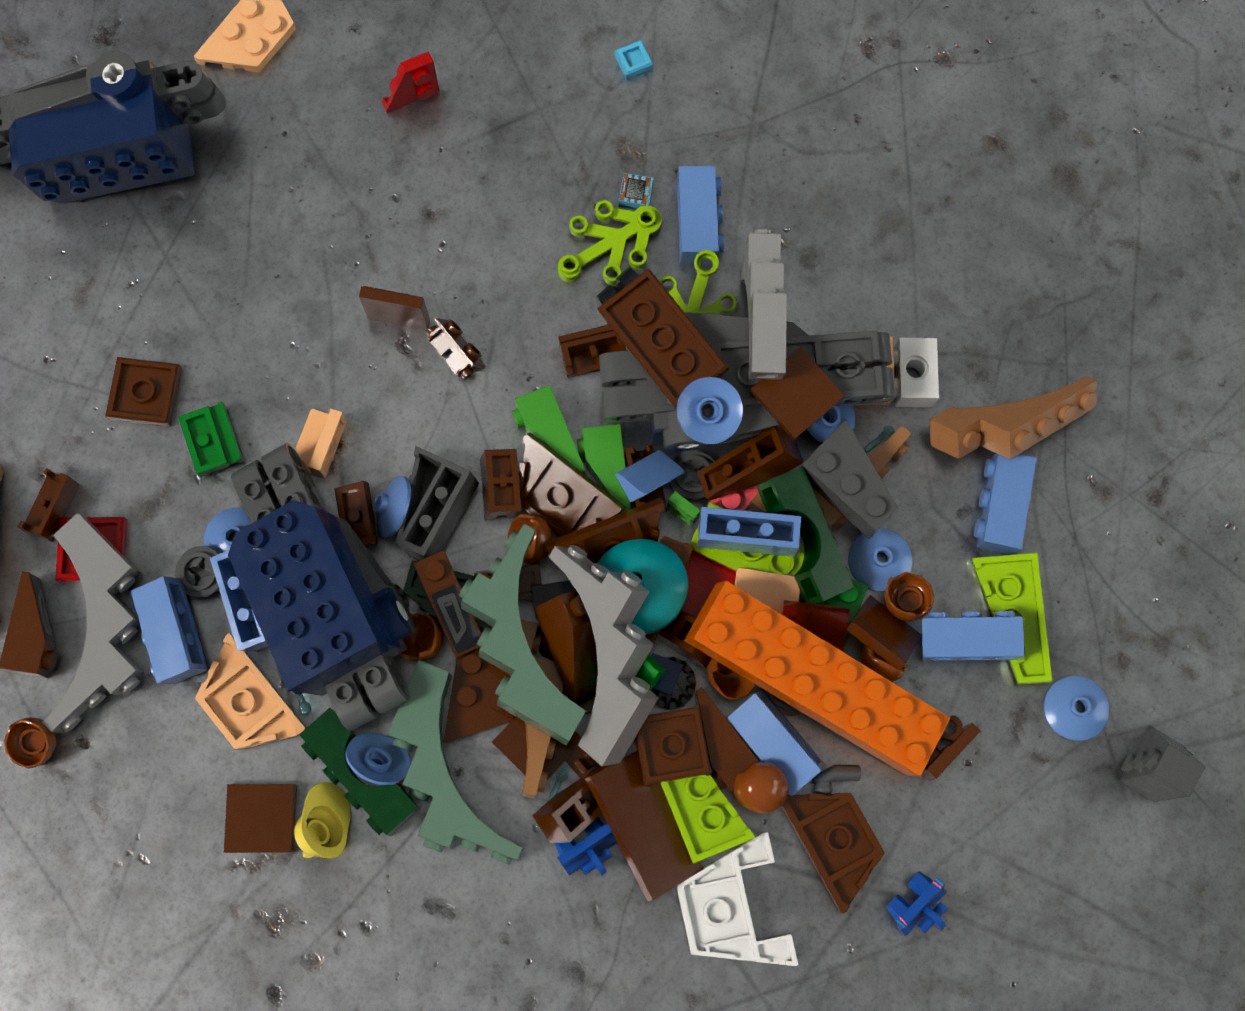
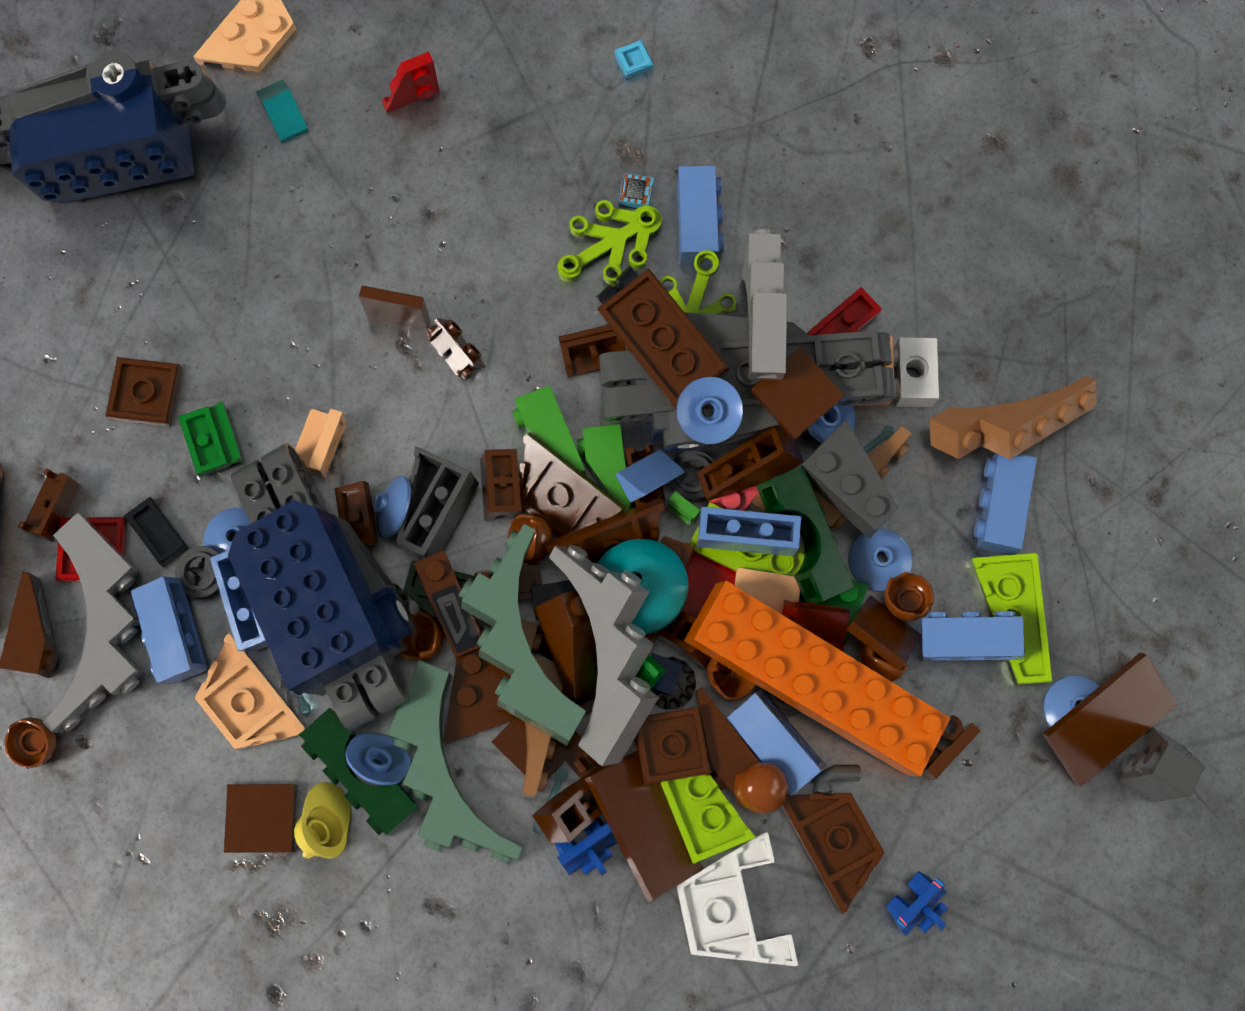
none -> black tile [124,497,189,567]
none -> teal slope [256,80,309,143]
none -> red plate [807,287,882,335]
none -> reddish brown tile [1043,652,1178,787]

